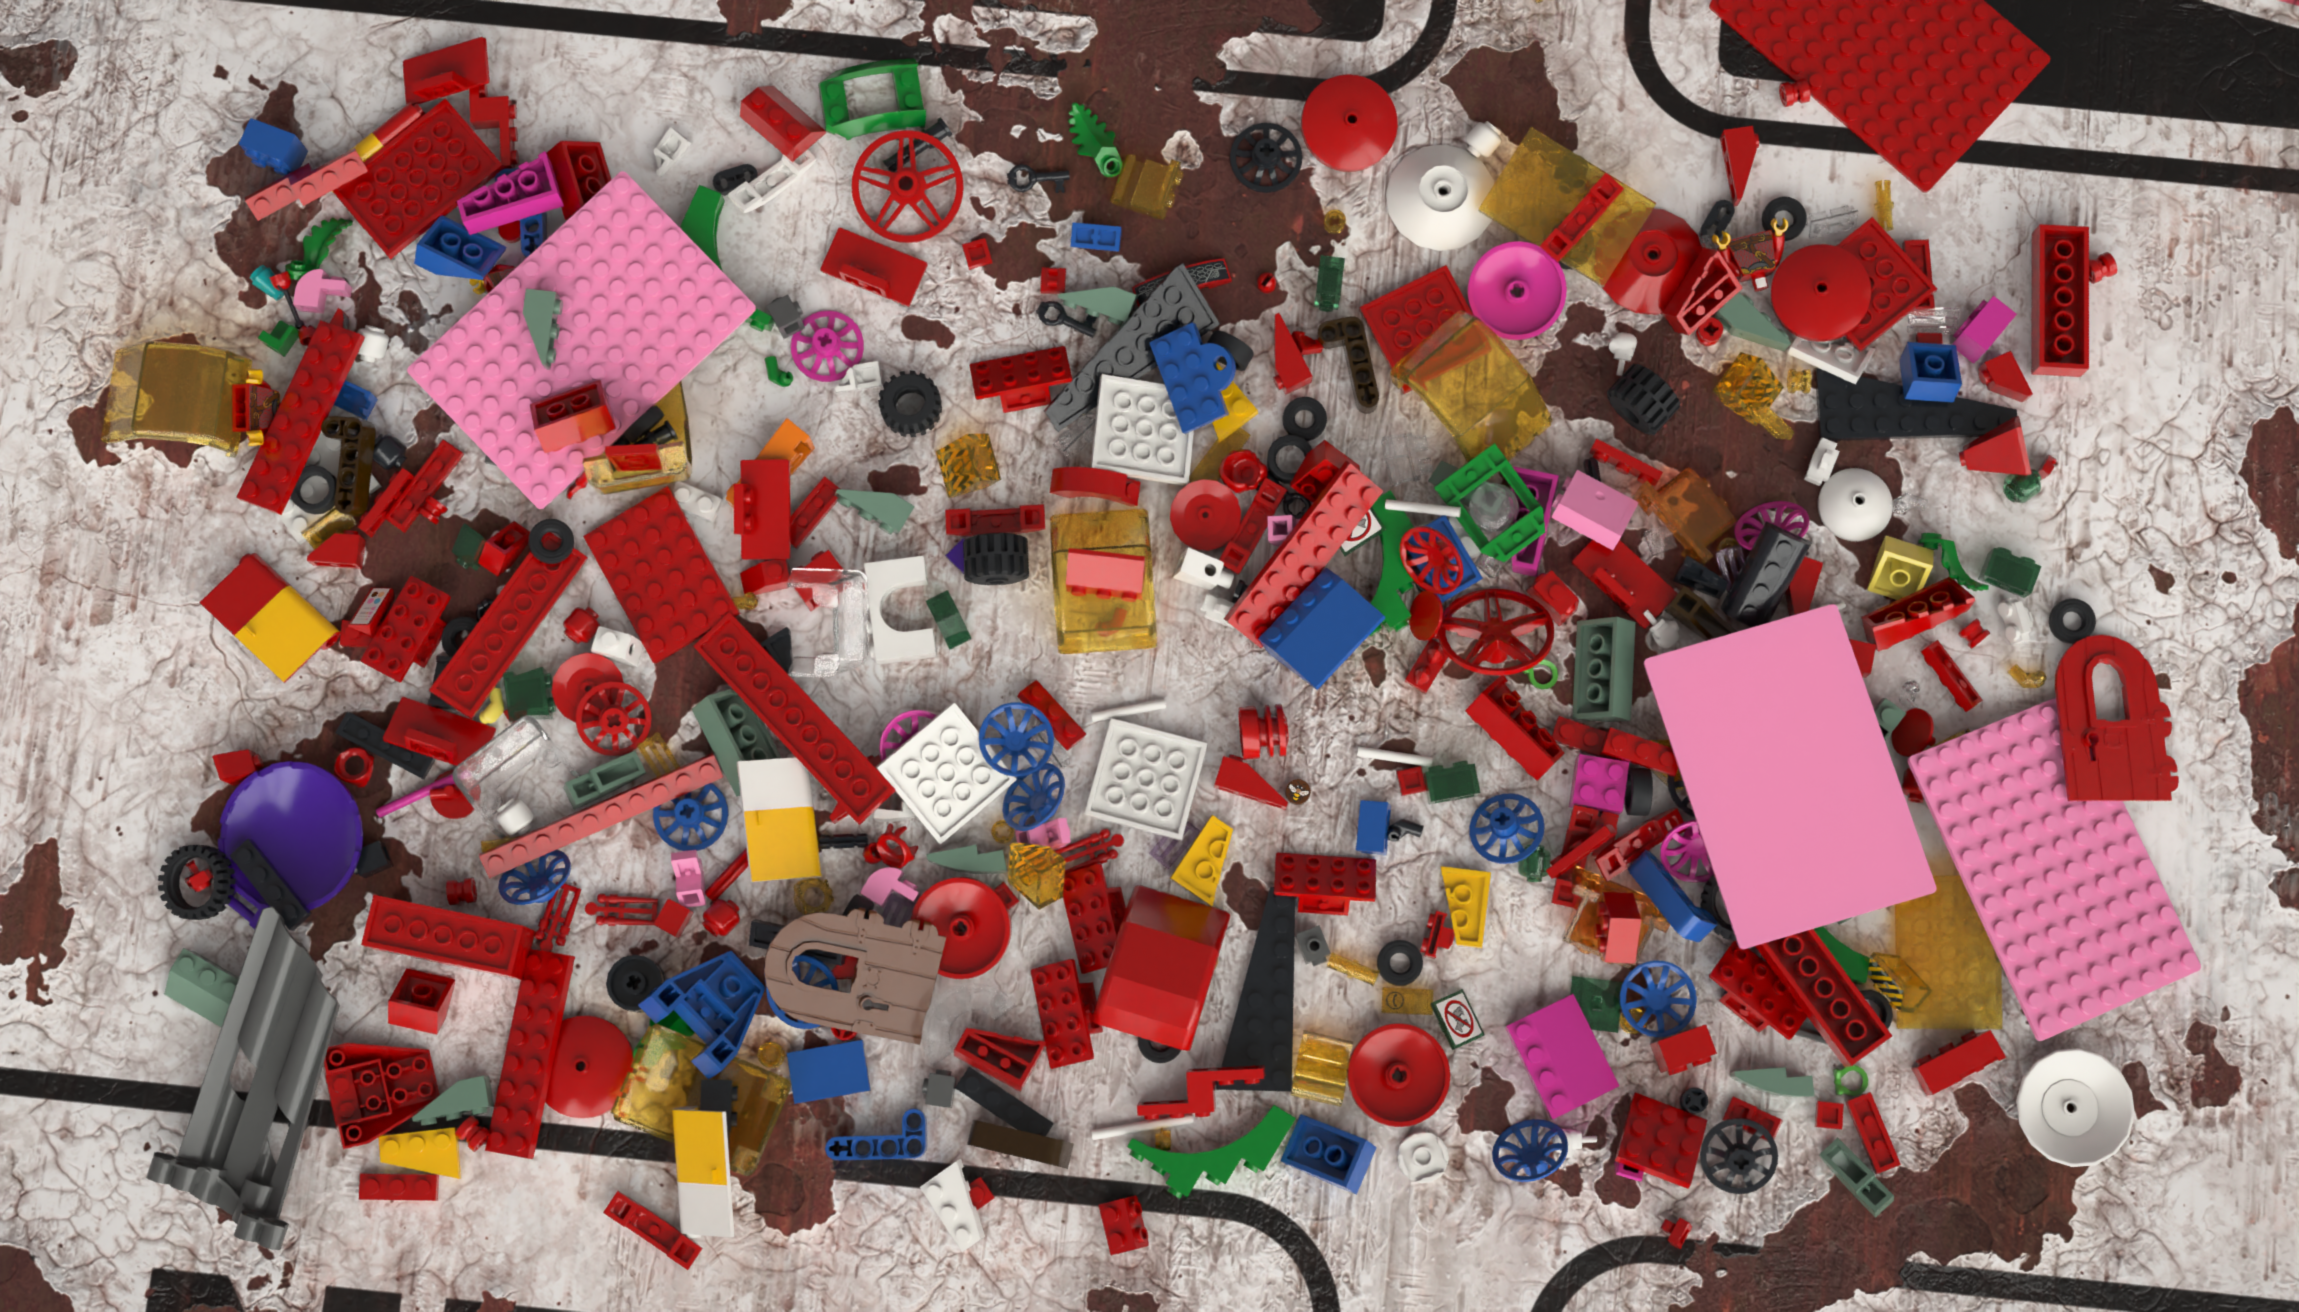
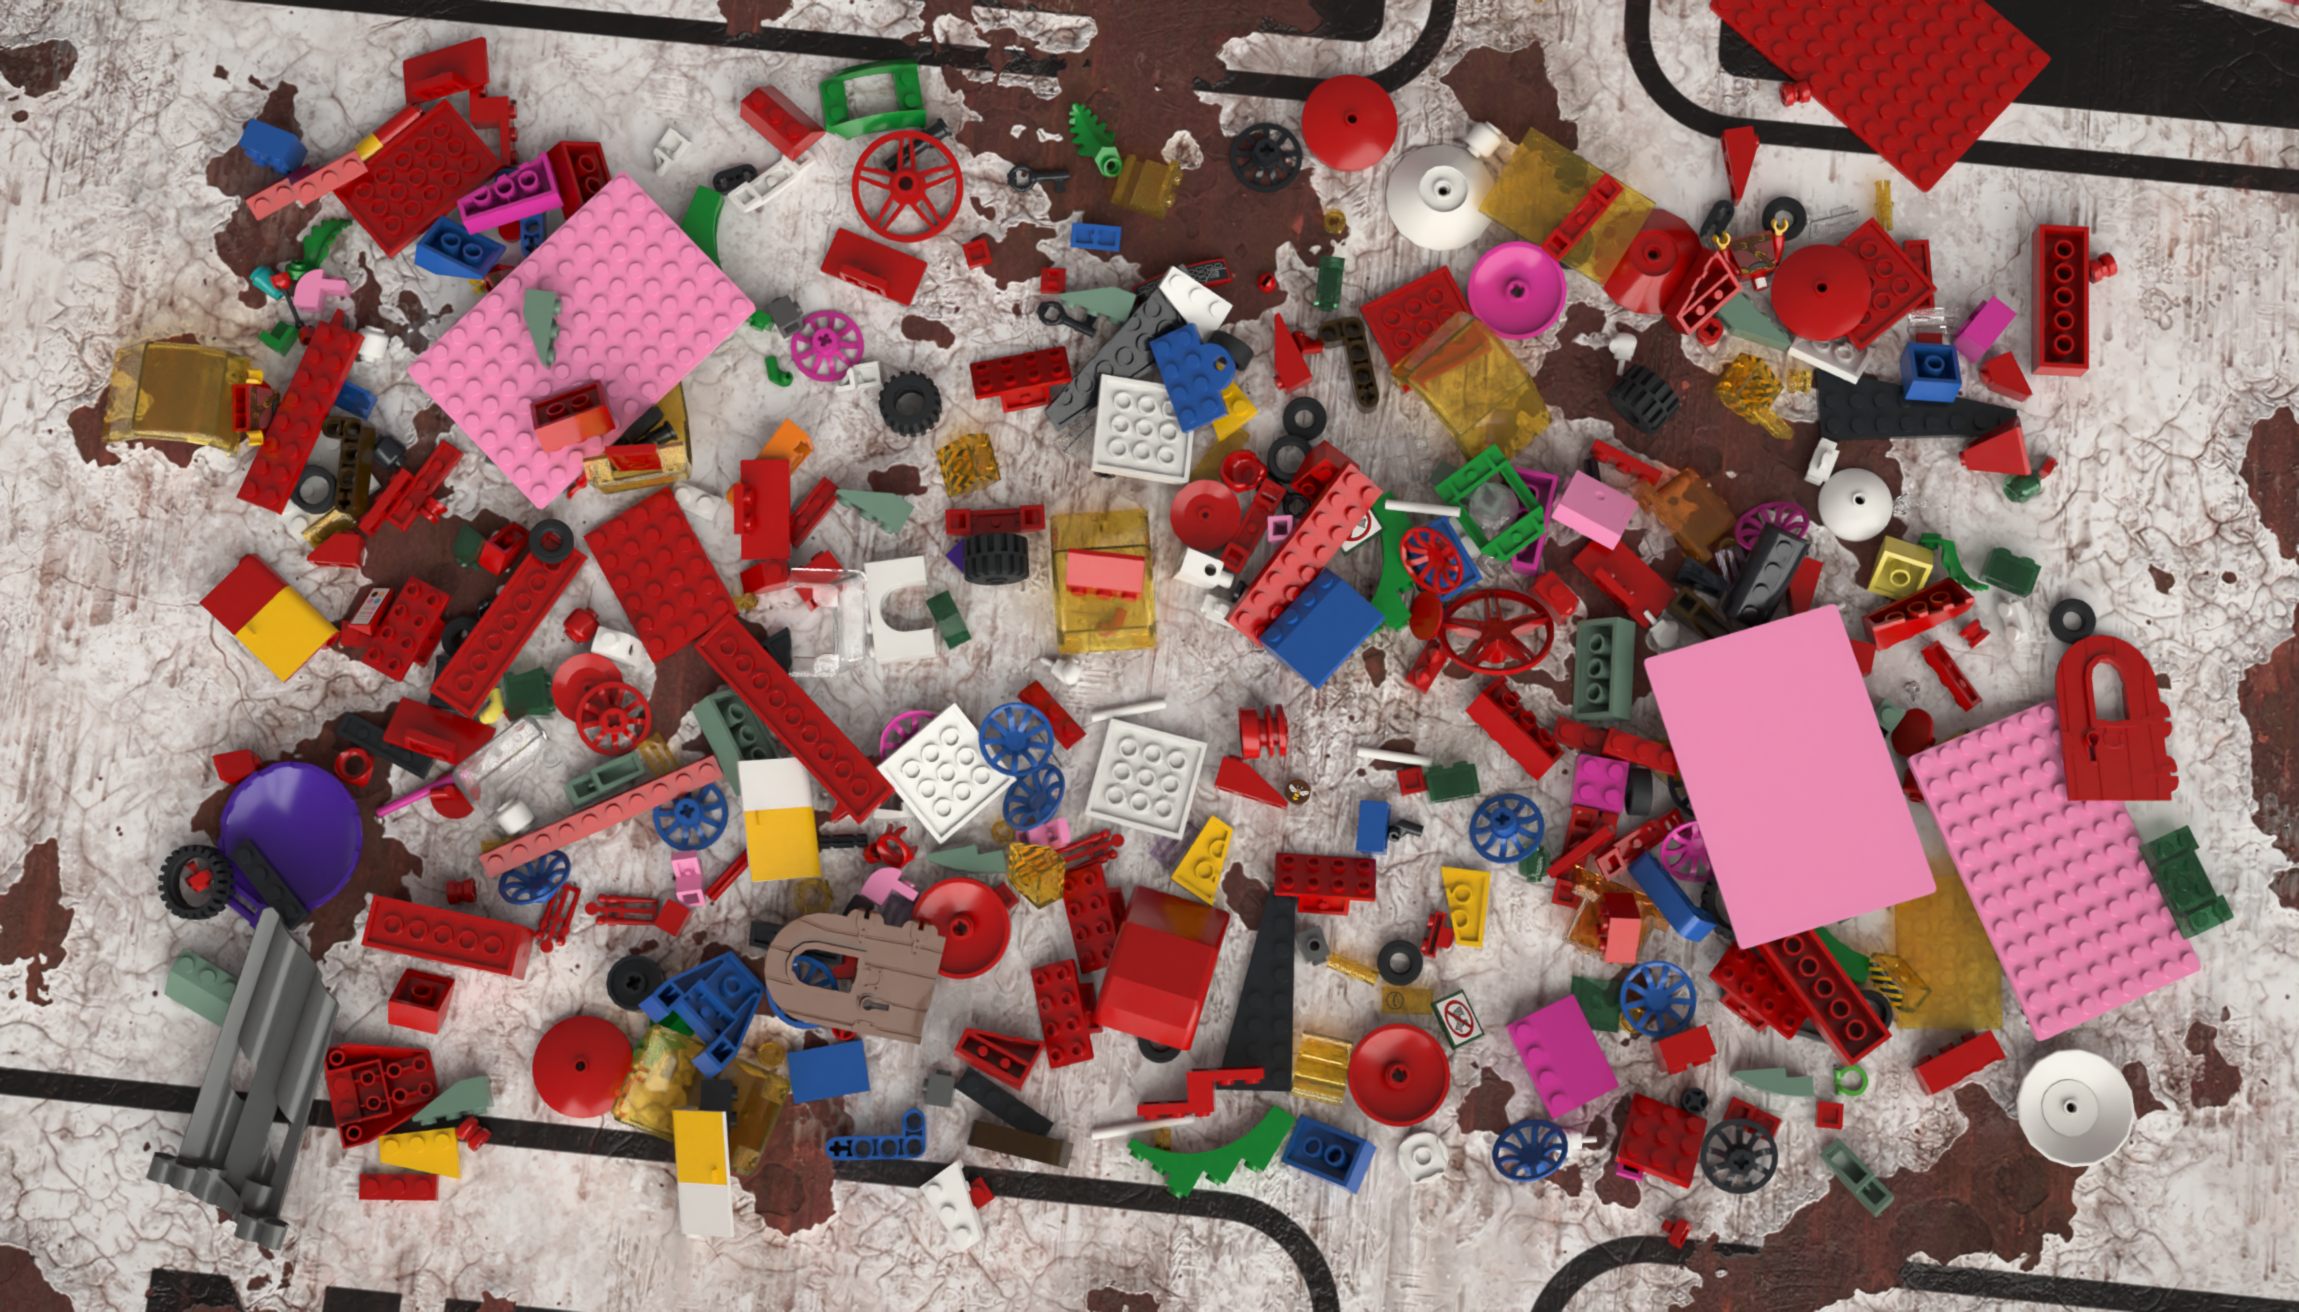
black brick [354,841,394,878] -> none
red plate [485,949,575,1159] -> none
red slope [603,1191,703,1270] -> none
red head [702,899,740,937] -> none
red arch [1049,467,1141,507] -> none
red bracket [1099,1195,1149,1255] -> none
bright green piece [1522,659,1558,690] -> none
red plate [1845,1092,1901,1174] -> none
clear yellow arm [2007,664,2047,688] -> none
none -> white piece [1040,656,1082,685]
none -> white wing [1158,266,1233,344]
none -> clear green piece [2138,825,2234,940]

